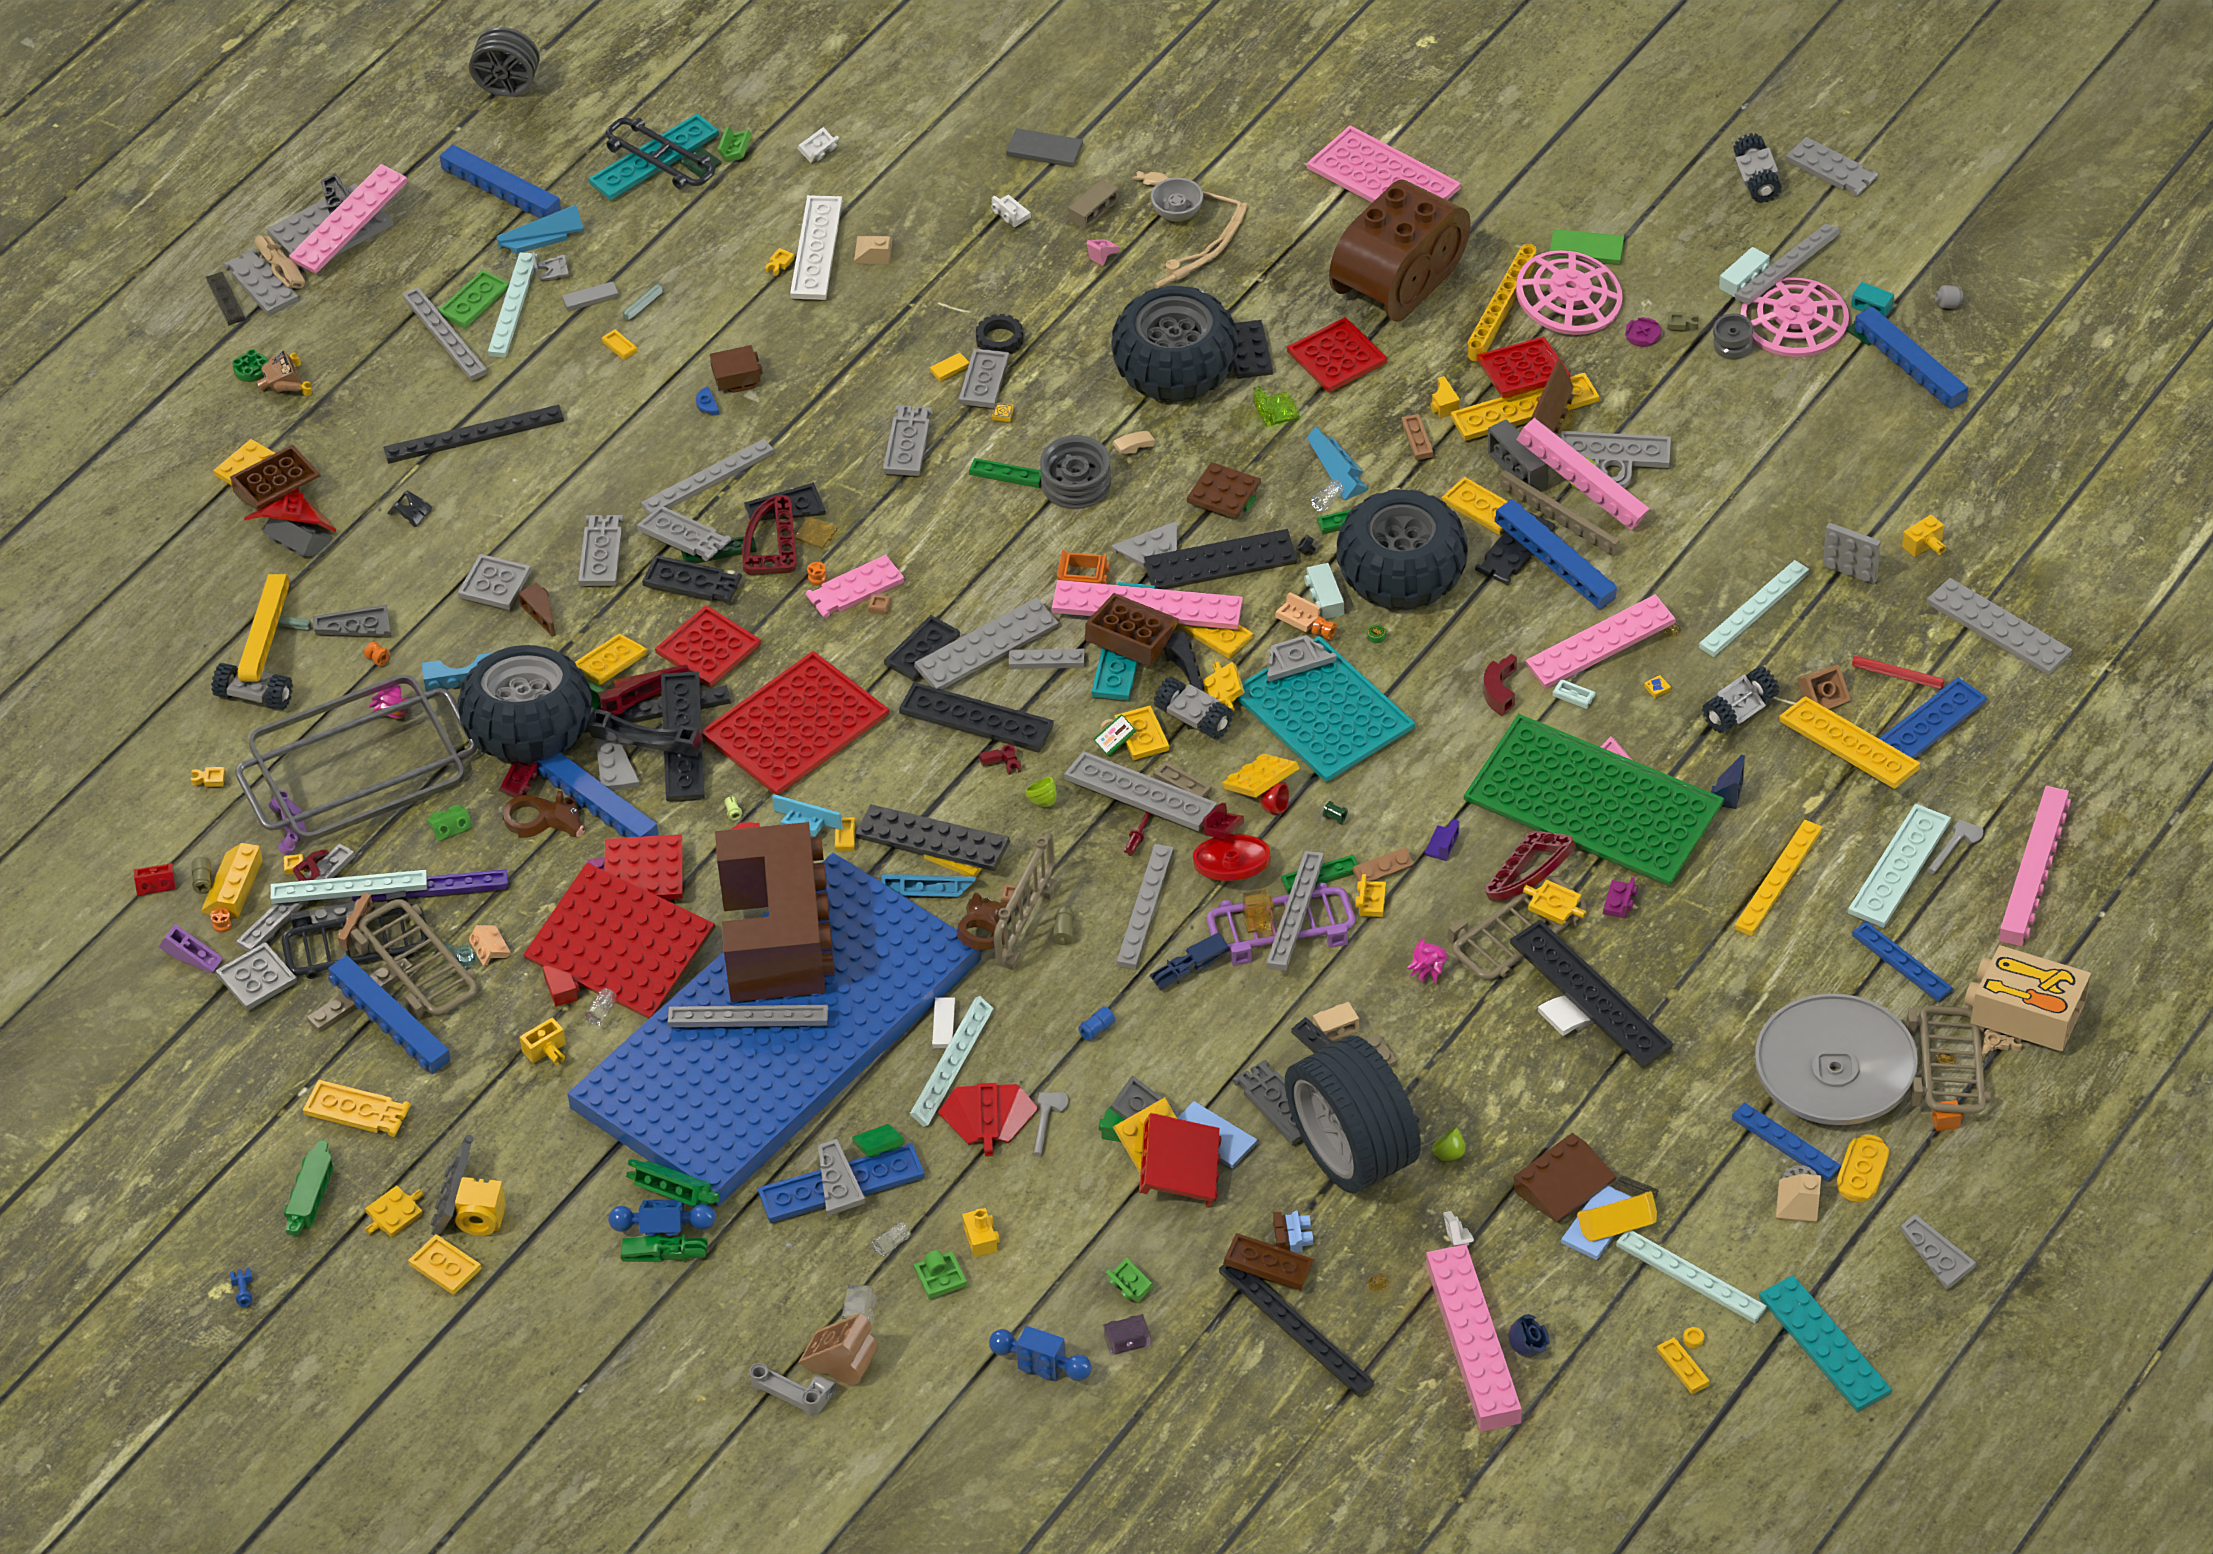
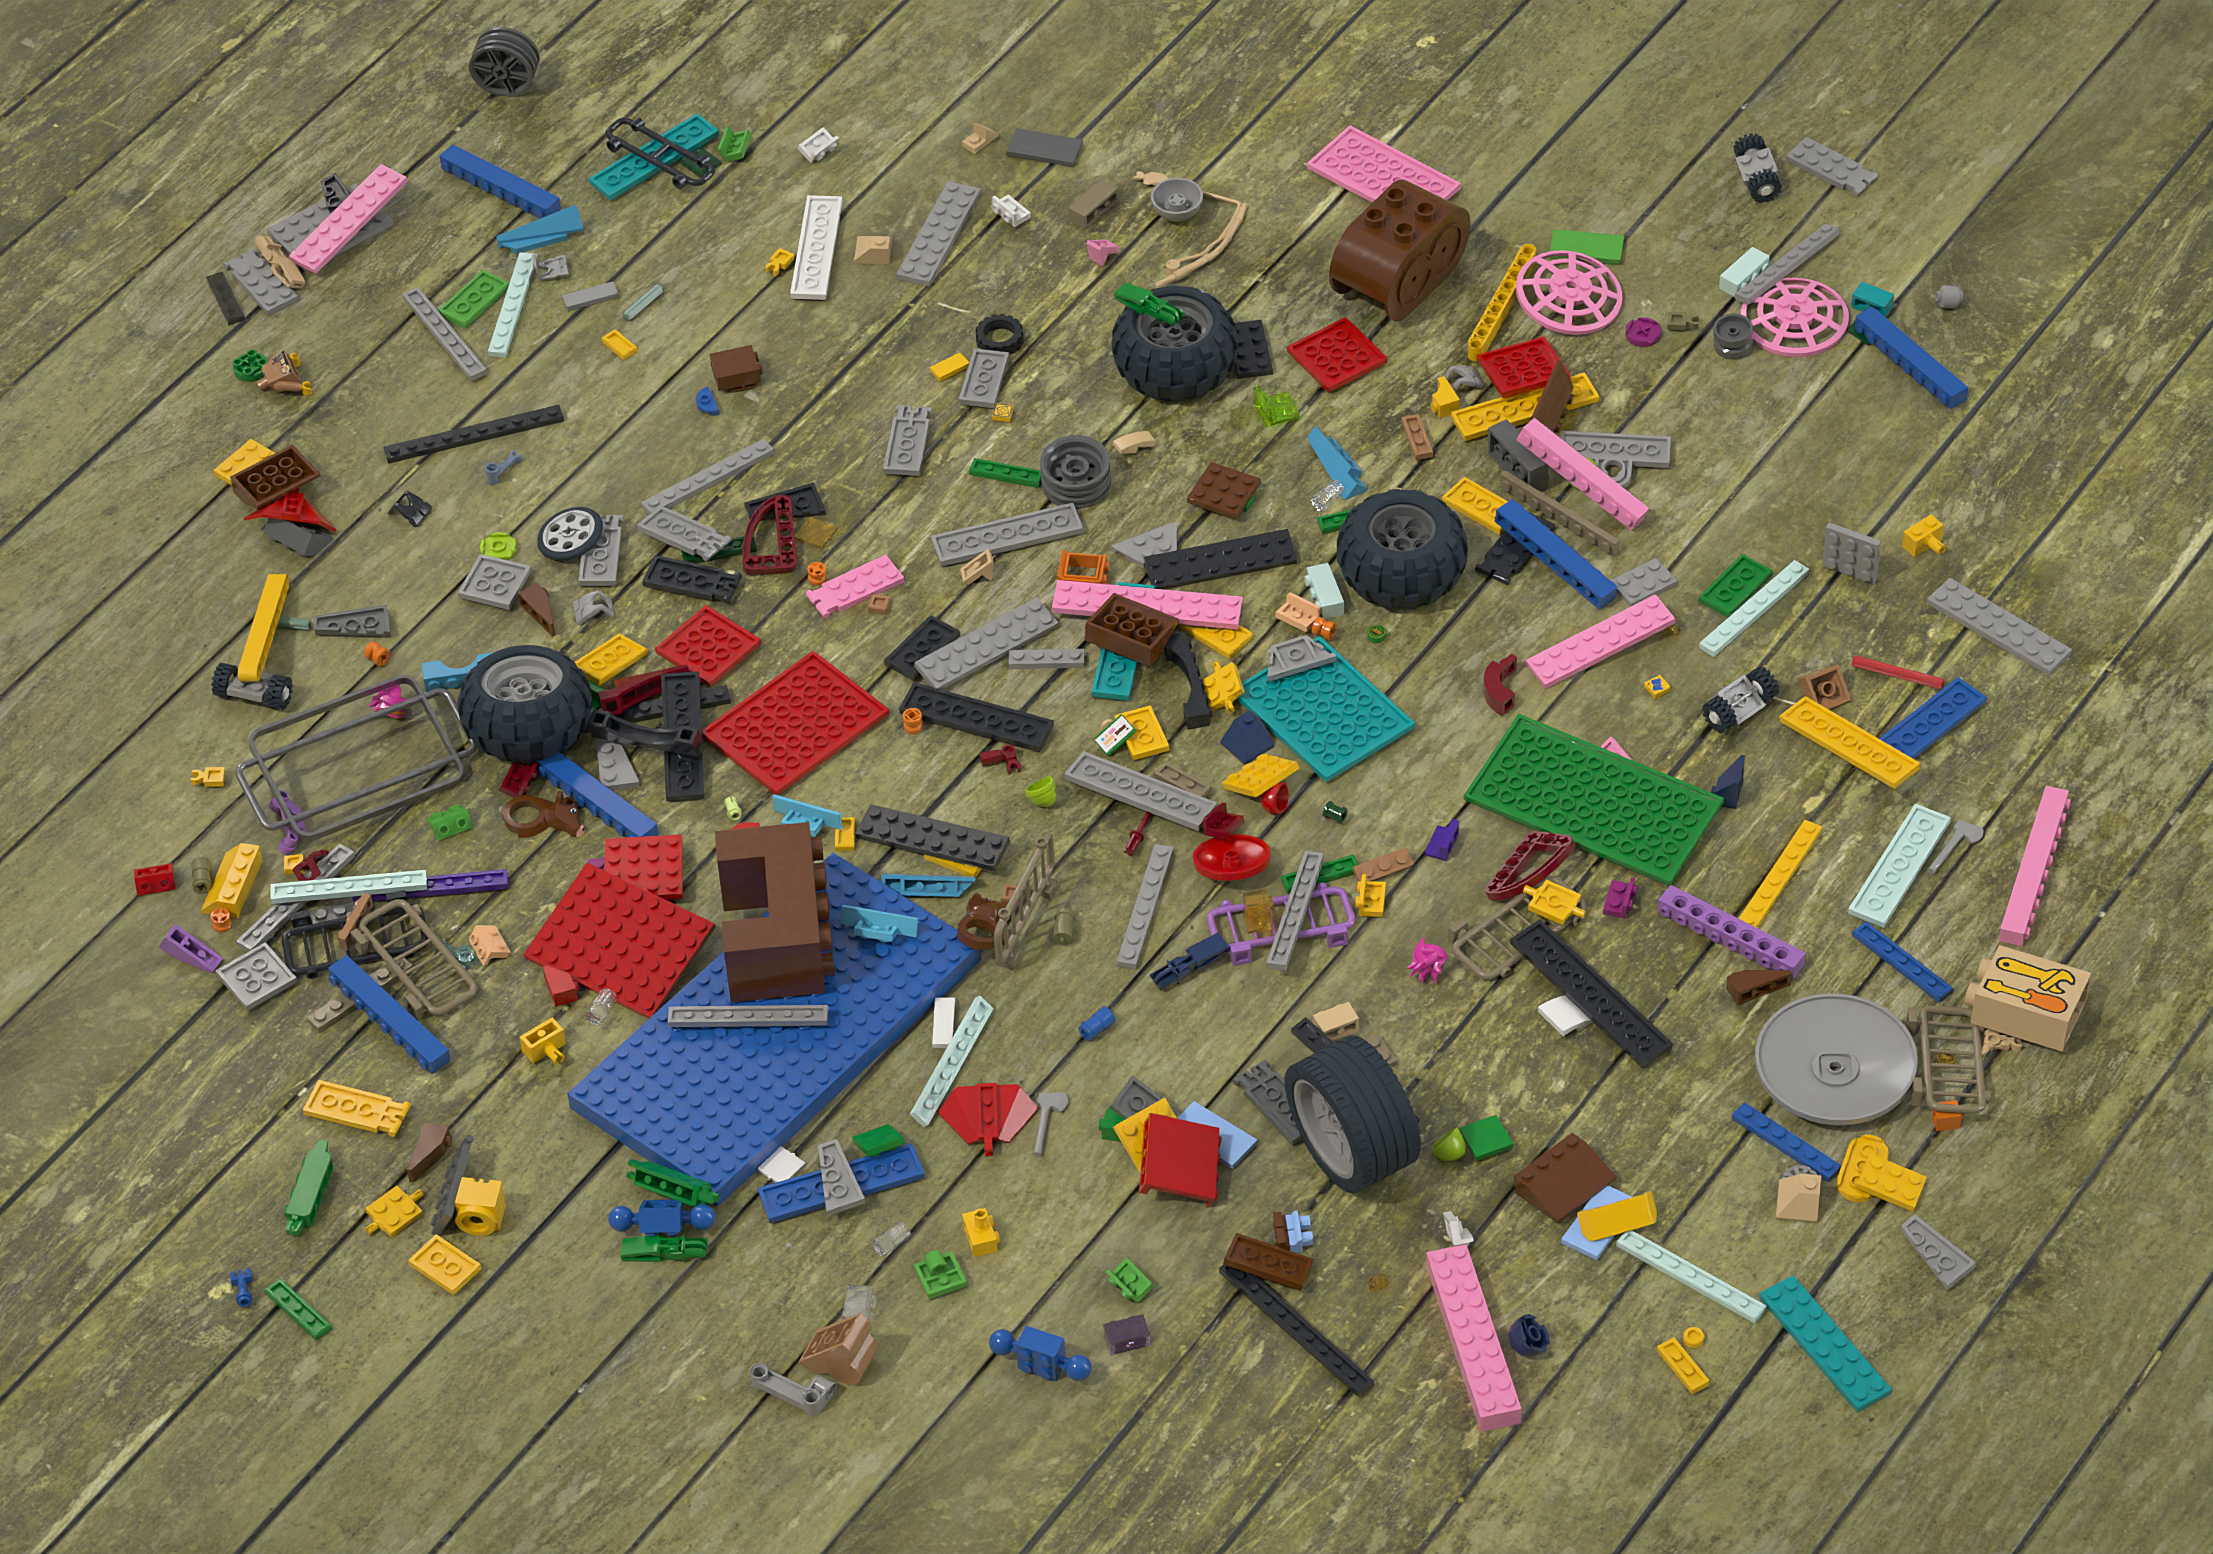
plate [1154,676,1233,739] -> none
black tile [1296,534,1316,554] -> none
light aqua tile [1553,679,1595,709] -> none
clear smoke tile [1613,1175,1659,1199] -> none
none -> green tile [264,1278,332,1341]
none -> slope [407,1122,452,1182]
none -> lime tile [480,532,517,561]
none -> sand blue brick [485,450,522,485]
none -> wedge [537,507,603,561]
none -> light grey piece [573,590,615,625]
none -> white piece [757,1147,806,1183]
none -> medium azure bracket [840,905,918,942]
none -> light grey plate [896,181,981,287]
none -> orange wheel [903,708,923,735]
none -> light grey plate [931,503,1083,566]
none -> tan slope [960,549,994,585]
none -> tan slope [962,123,999,154]
none -> green arm [1114,282,1185,326]
none -> dark blue slope [1220,710,1274,765]
none -> light grey piece [1444,365,1485,392]
none -> green tile [1459,1115,1513,1161]
none -> light grey plate [1610,558,1677,607]
none -> medium lavender brick [1658,885,1806,980]
none -> green tile [1698,554,1773,618]
none -> reddish brown slope [1726,970,1791,1005]
none -> yellow plate [1856,1153,1927,1212]

